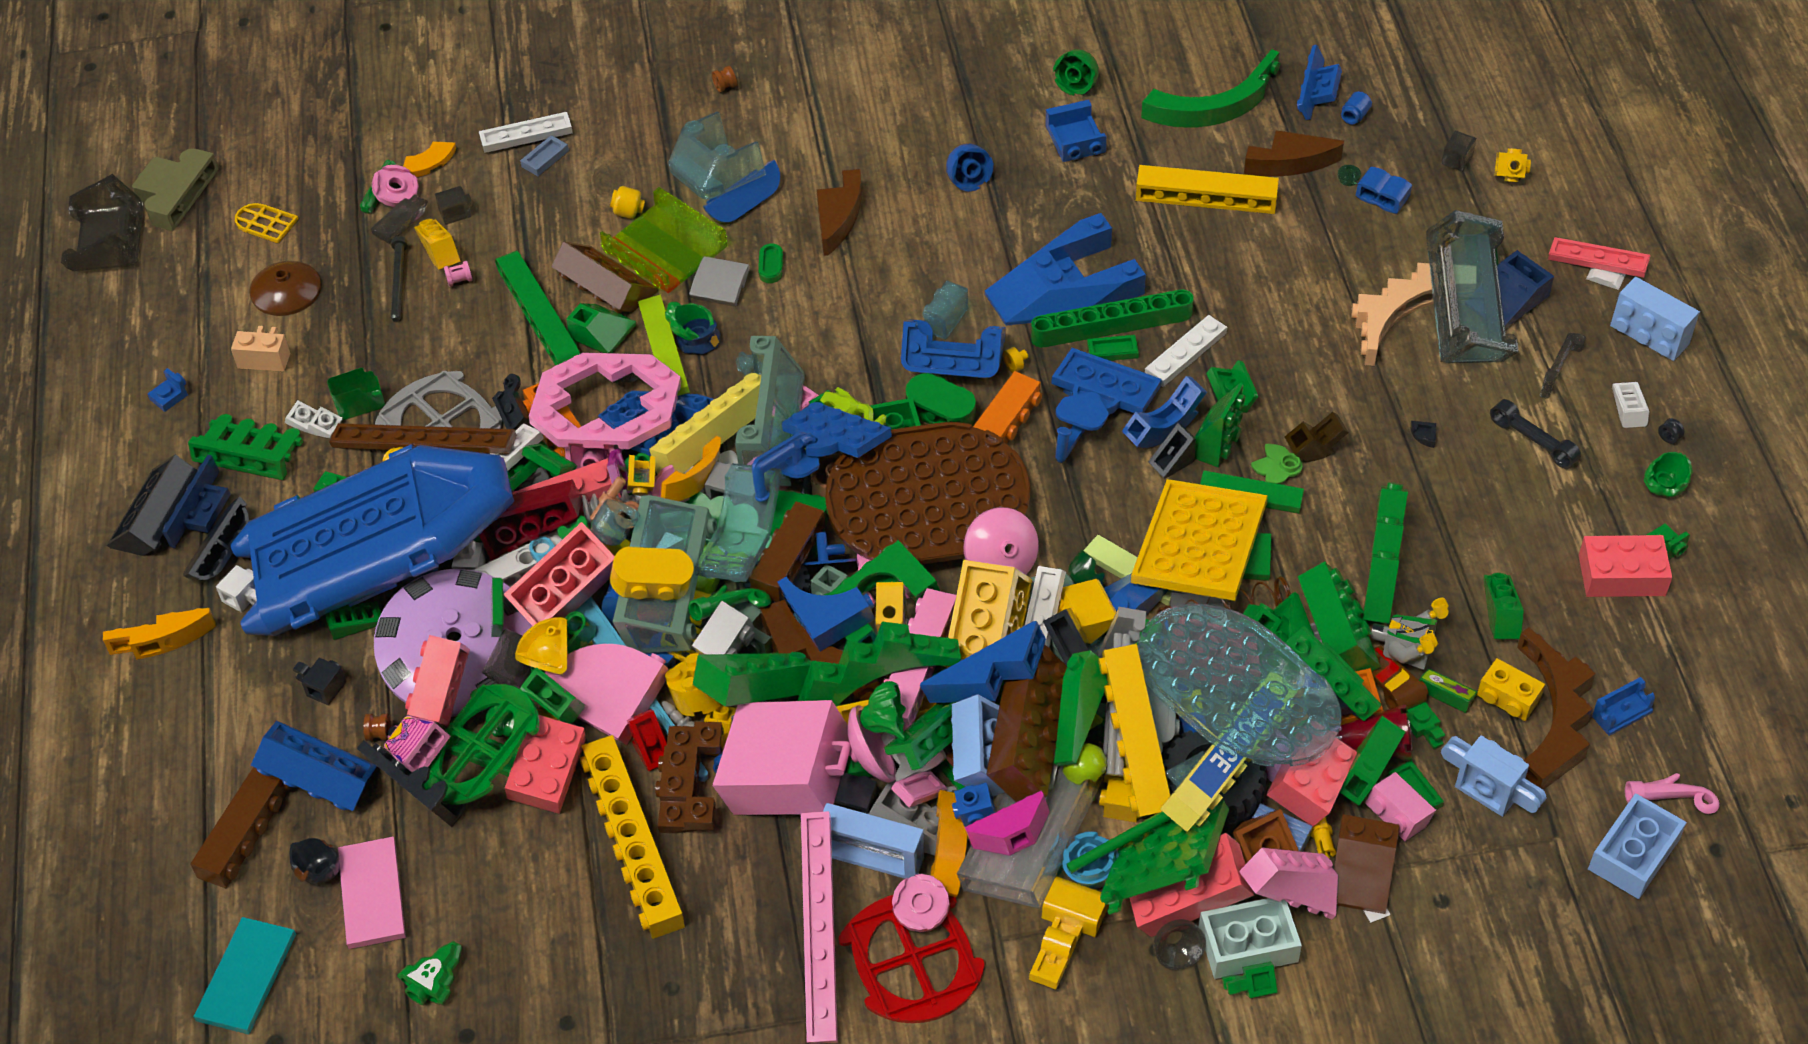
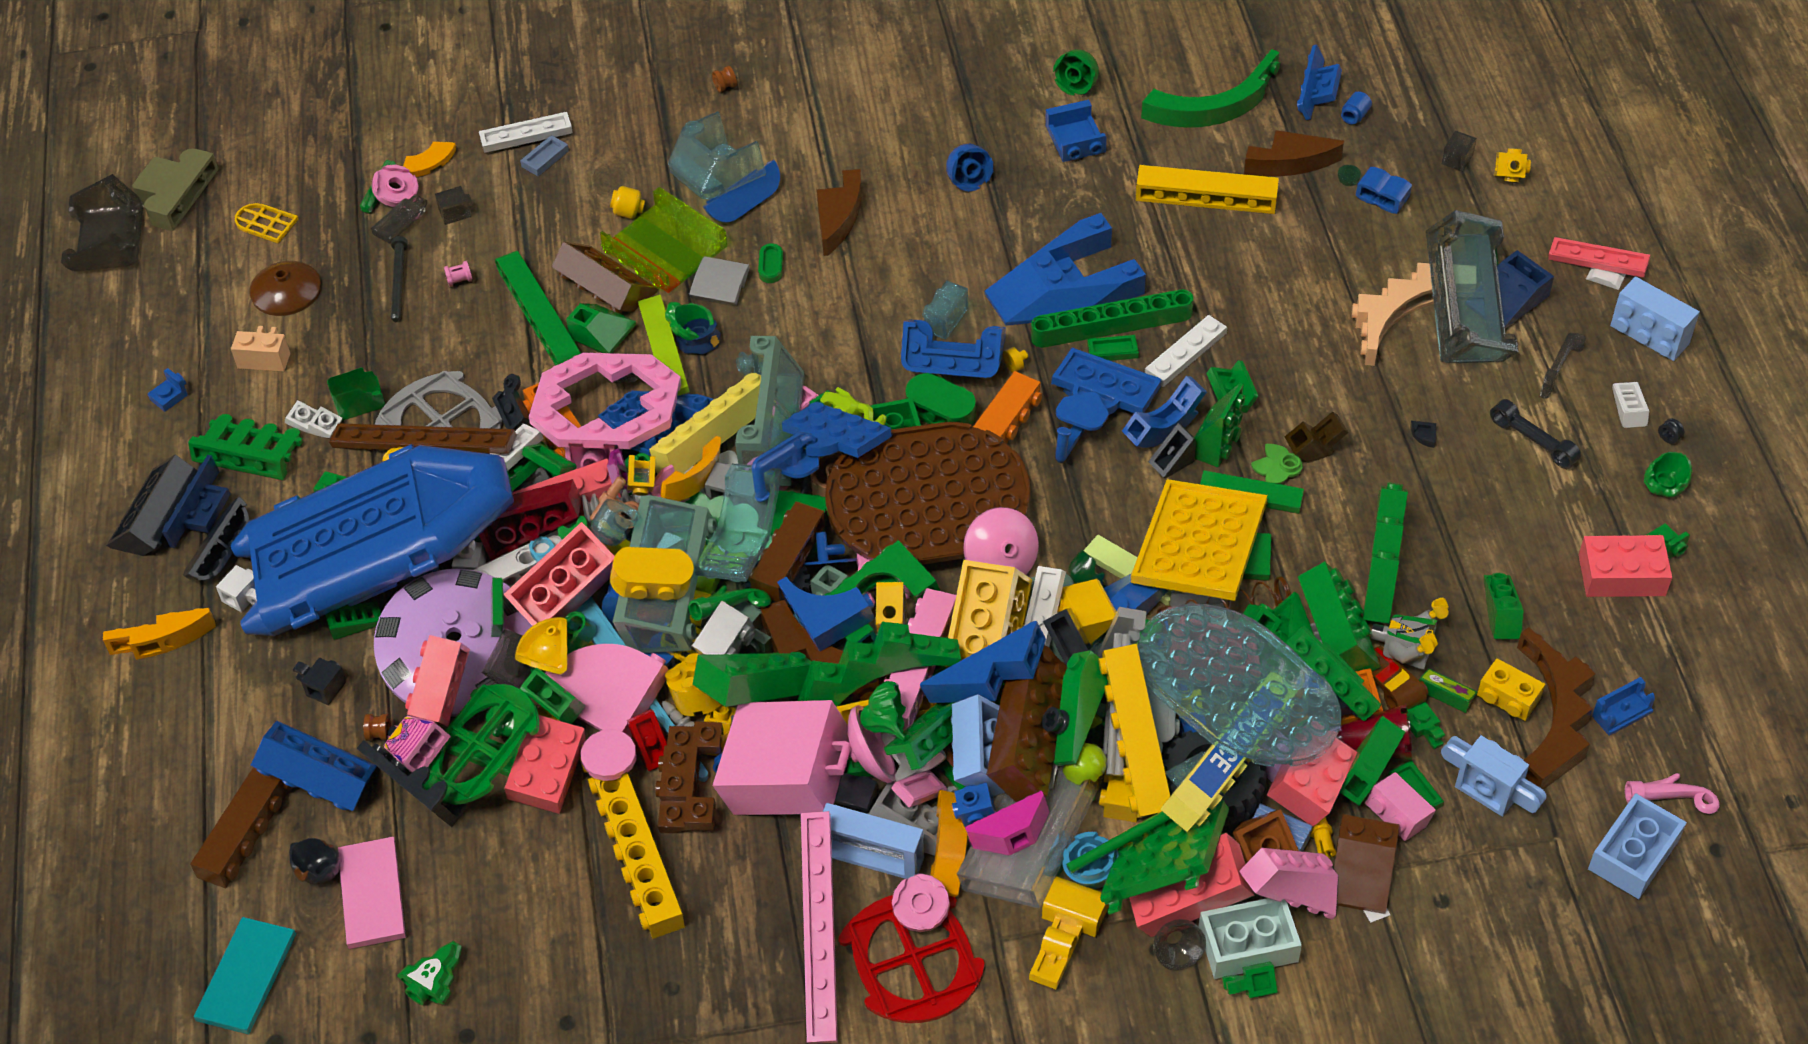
yellow slope [414,219,461,270] -> none
none -> bright pink tile [581,729,636,781]
none -> black bush [1042,707,1069,735]

